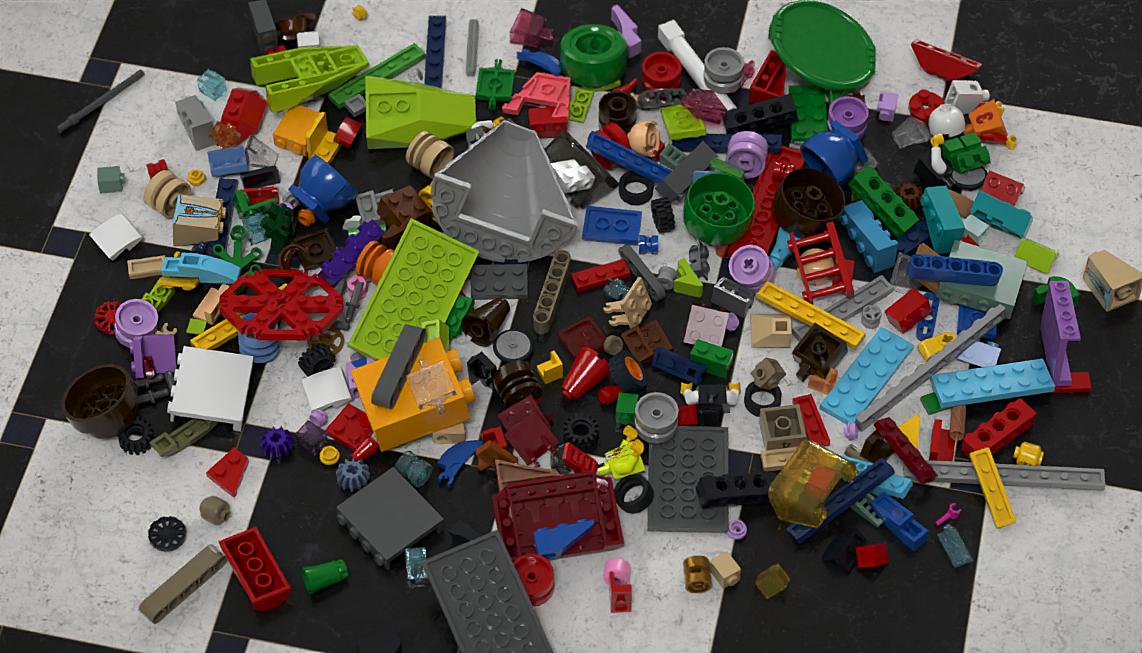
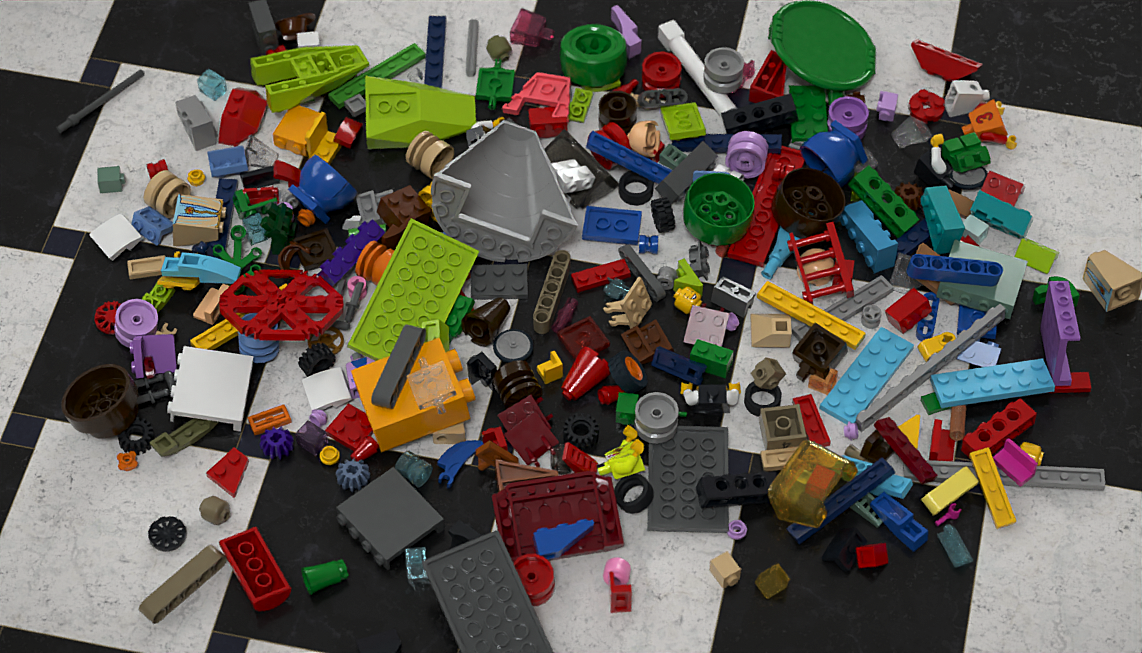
lime piece [186,318,207,335] -> none
clear orange brick [209,121,241,149] -> none
yellow plate [352,4,368,20] -> none
blue piece [517,49,562,76] -> none
dark tan tile [604,335,623,355] -> none
red tile [678,404,698,426] -> none
clear pink torso [681,89,727,124] -> none
pearl gold wheel [683,555,712,594] -> none
bright green piece [710,157,745,178] -> none
lavender wheel [729,245,775,292] -> none
white cylinder [929,104,965,137] -> none
none -> orange plate [117,451,138,471]
none -> medium blue bracket [131,206,173,245]
none -> orange tile [247,404,292,436]
none -> red slope [273,160,301,187]
none -> olive head [486,35,512,62]
none -> clear pink pin [551,297,578,334]
none -> yellow head [673,286,702,315]
none -> light yellow beam [921,466,979,516]
none -> dark pink panel [993,438,1038,487]

